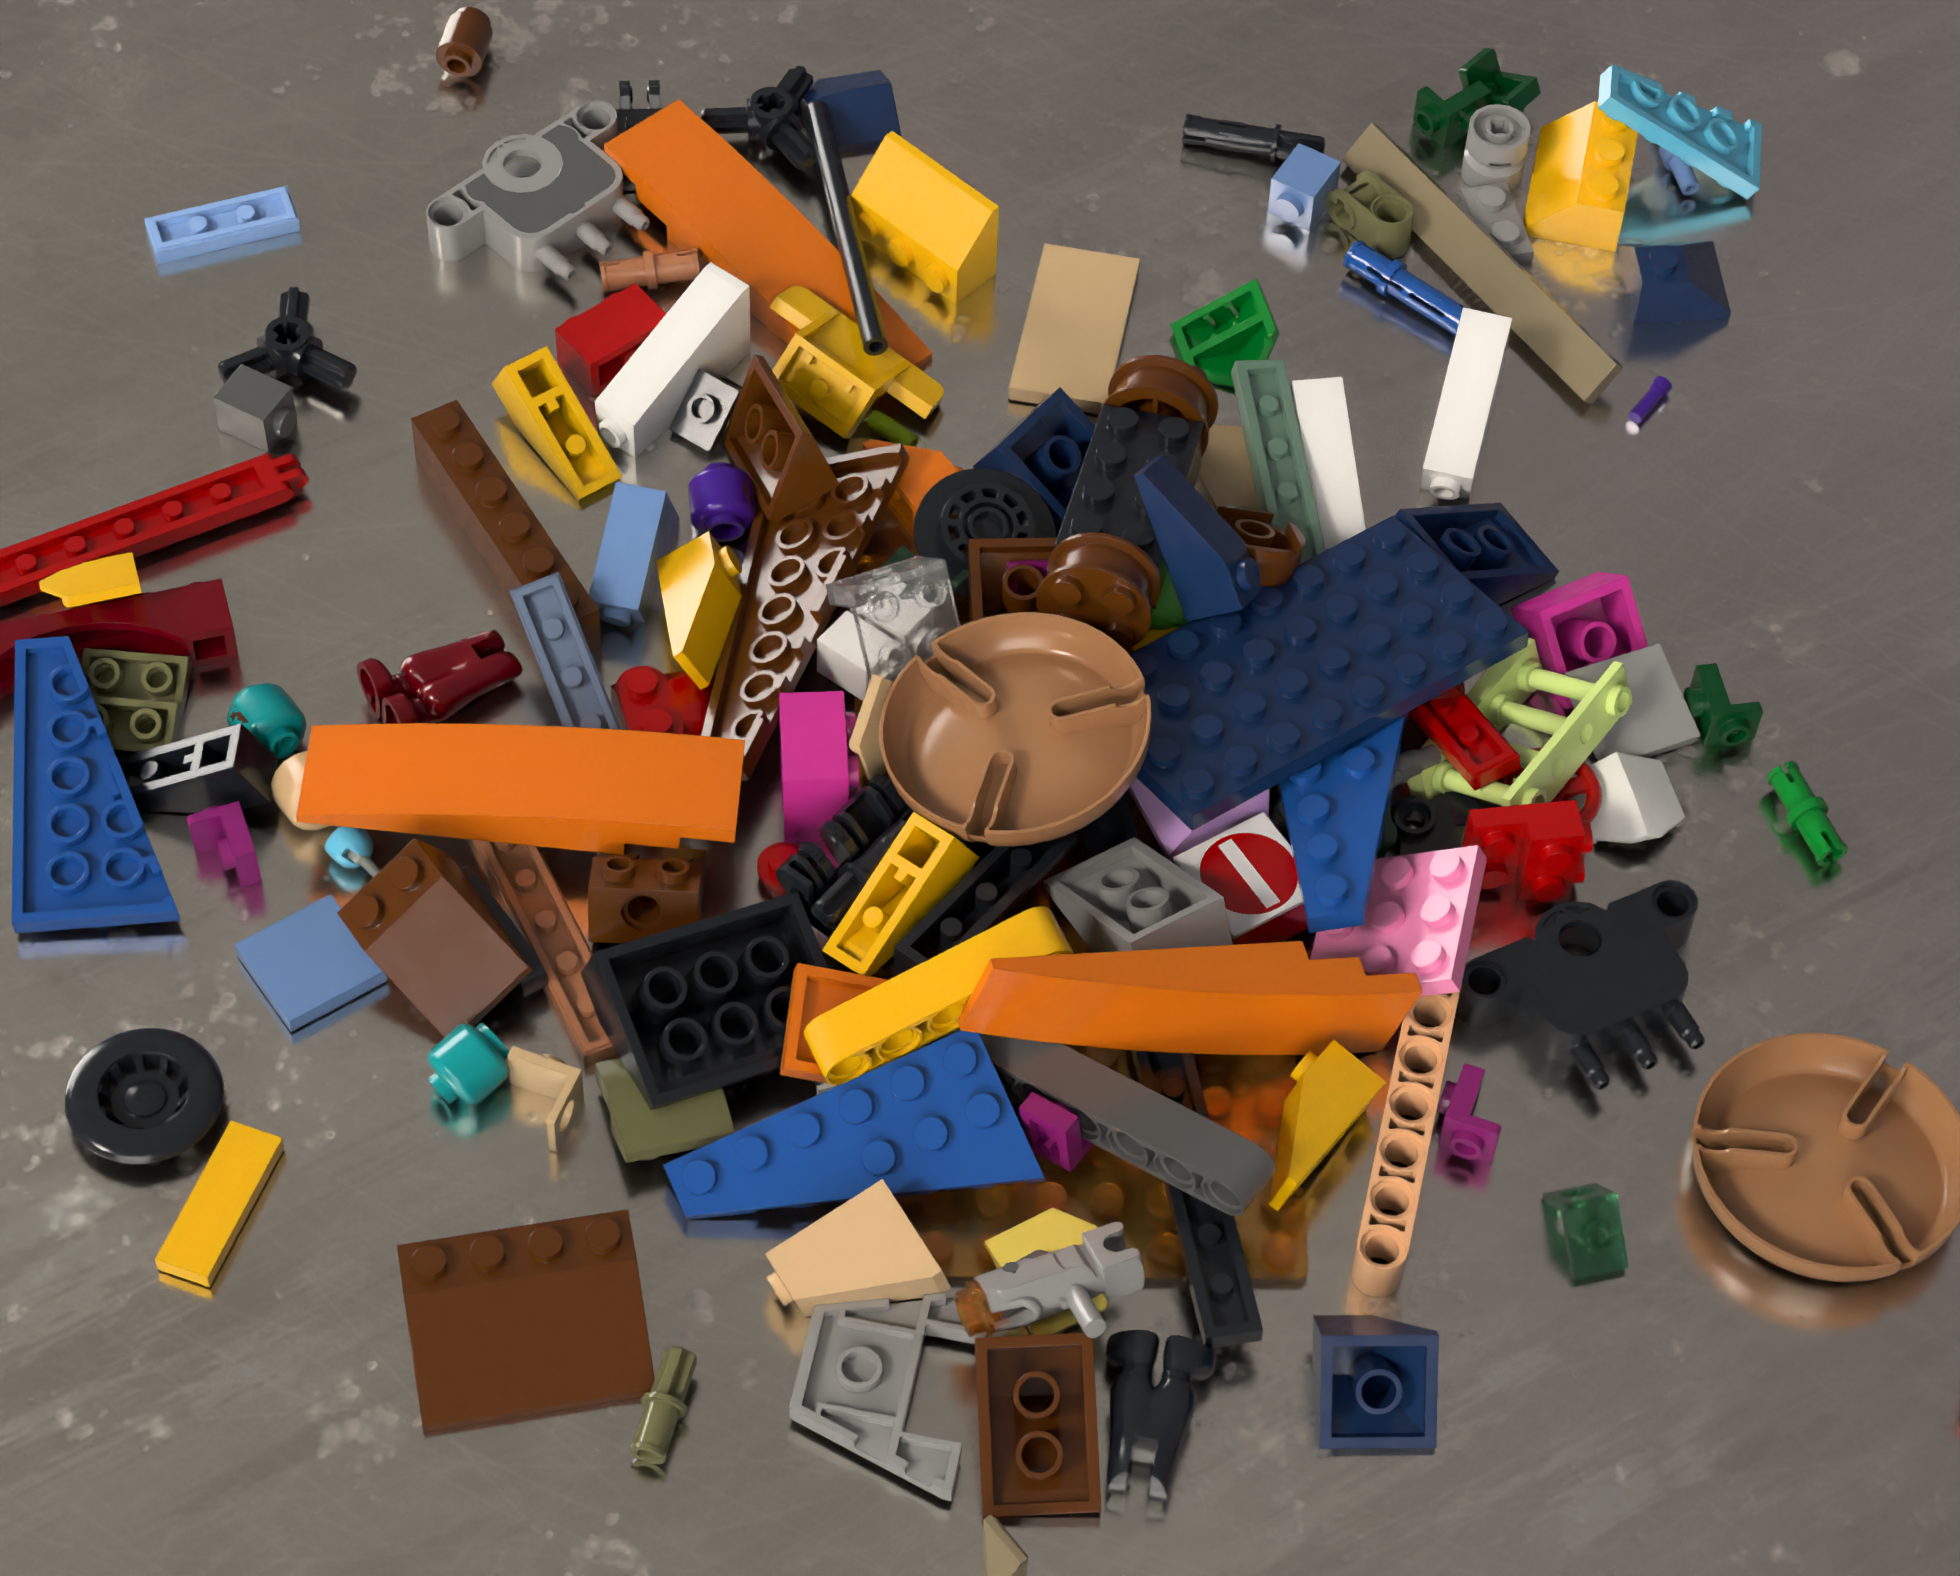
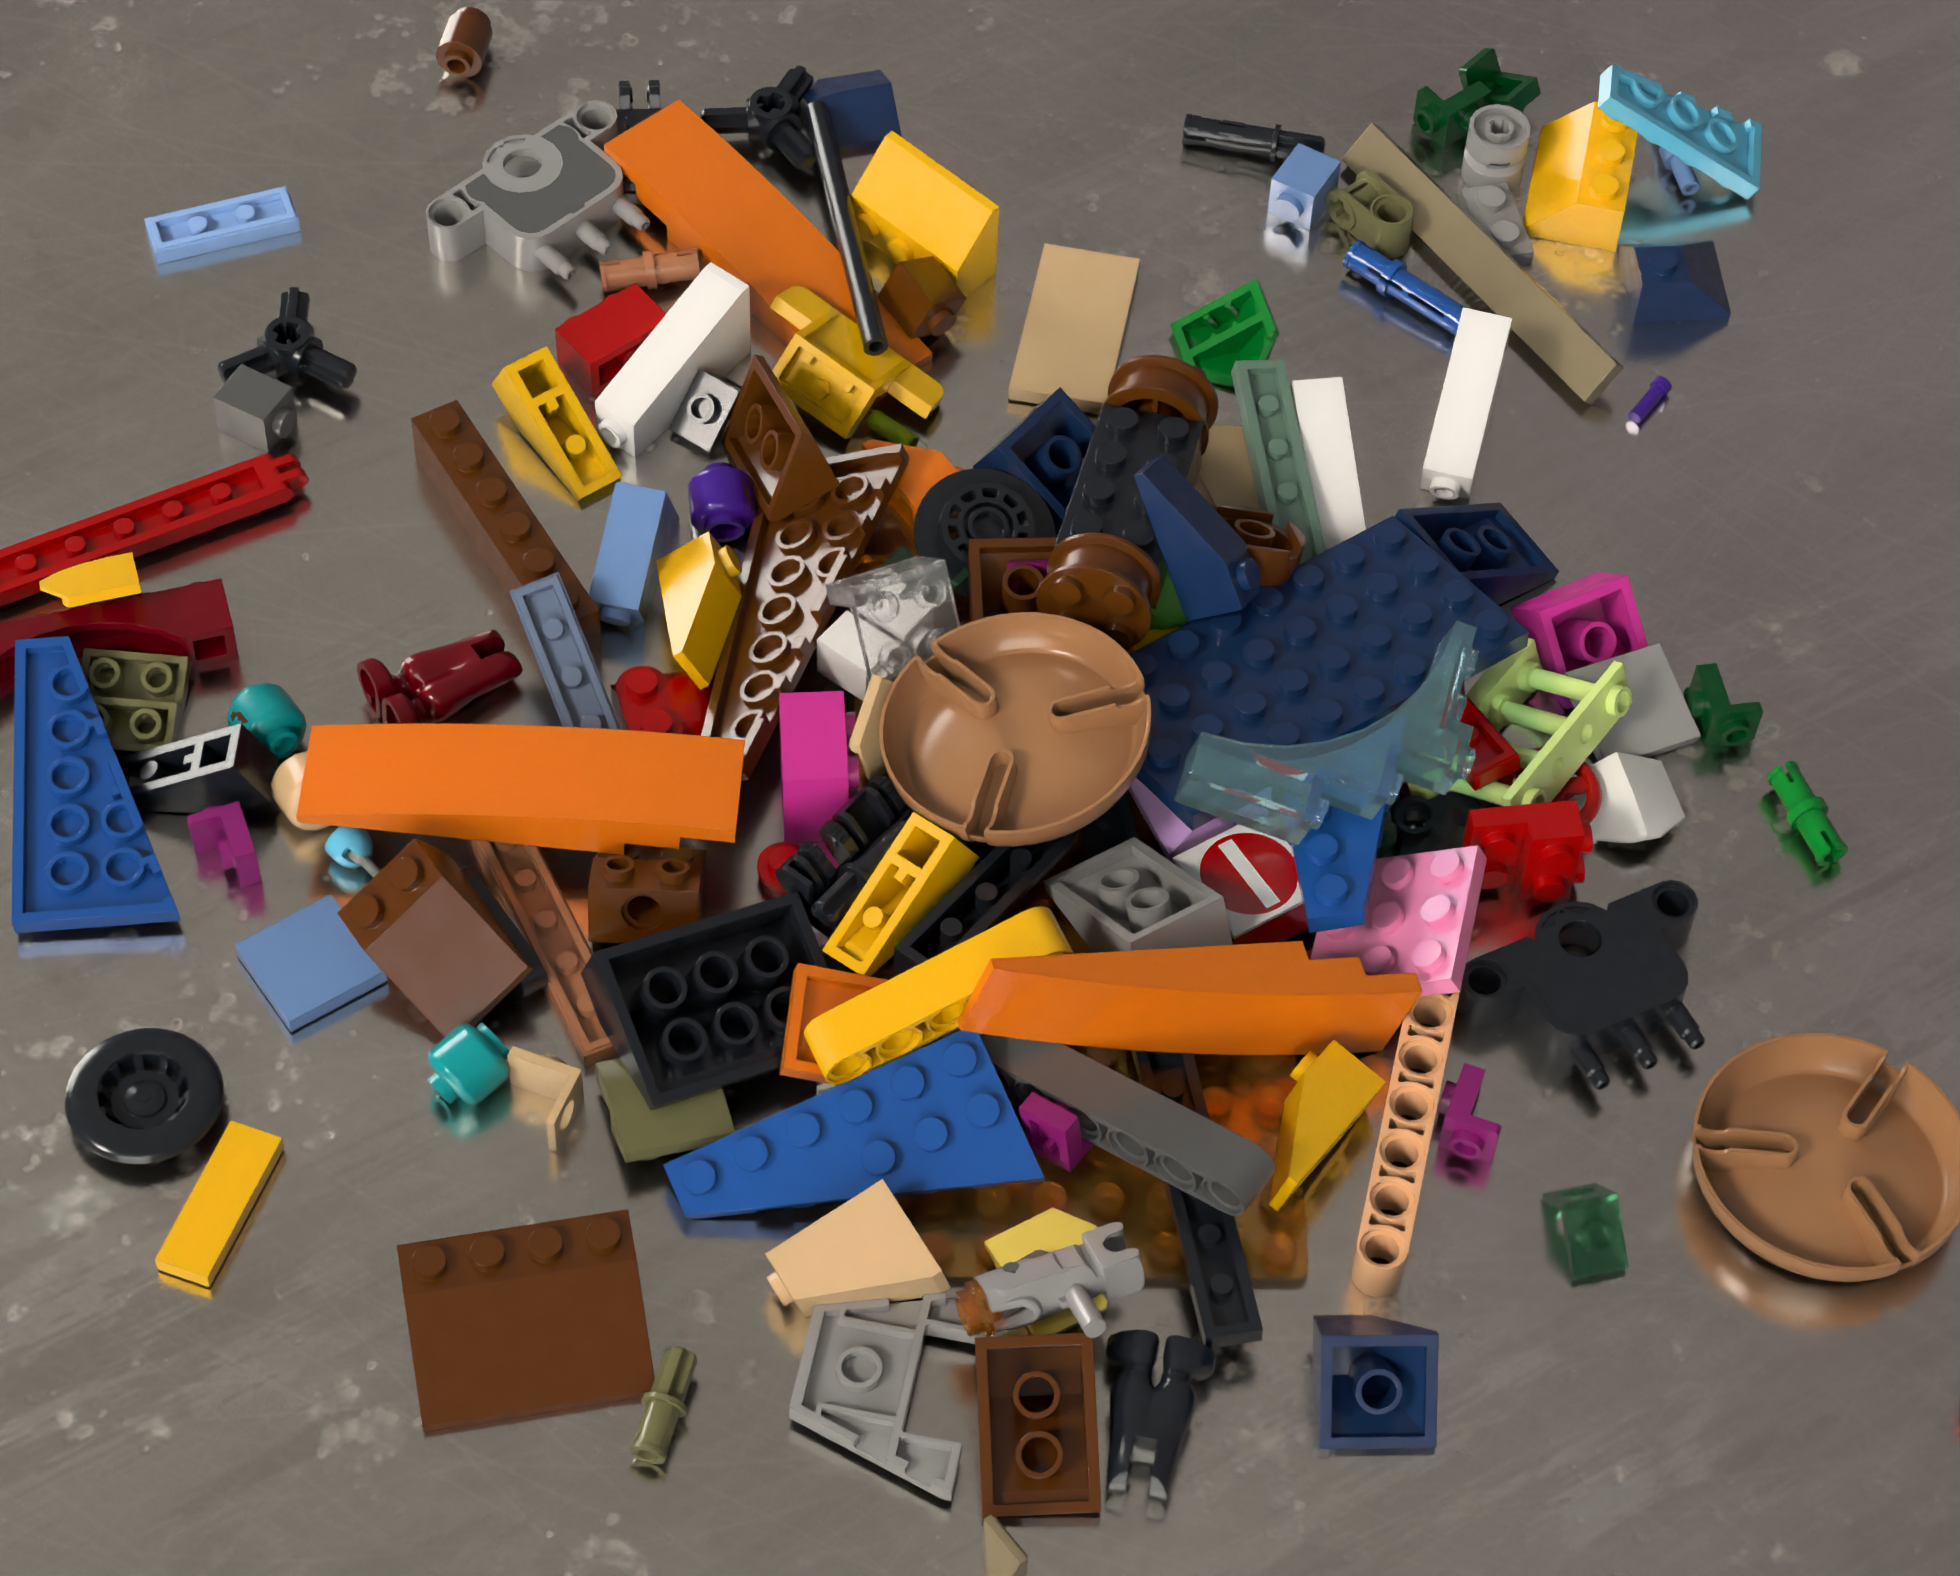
none -> reddish brown brick [877,256,967,339]
none -> clear light blue arch [1174,621,1479,845]

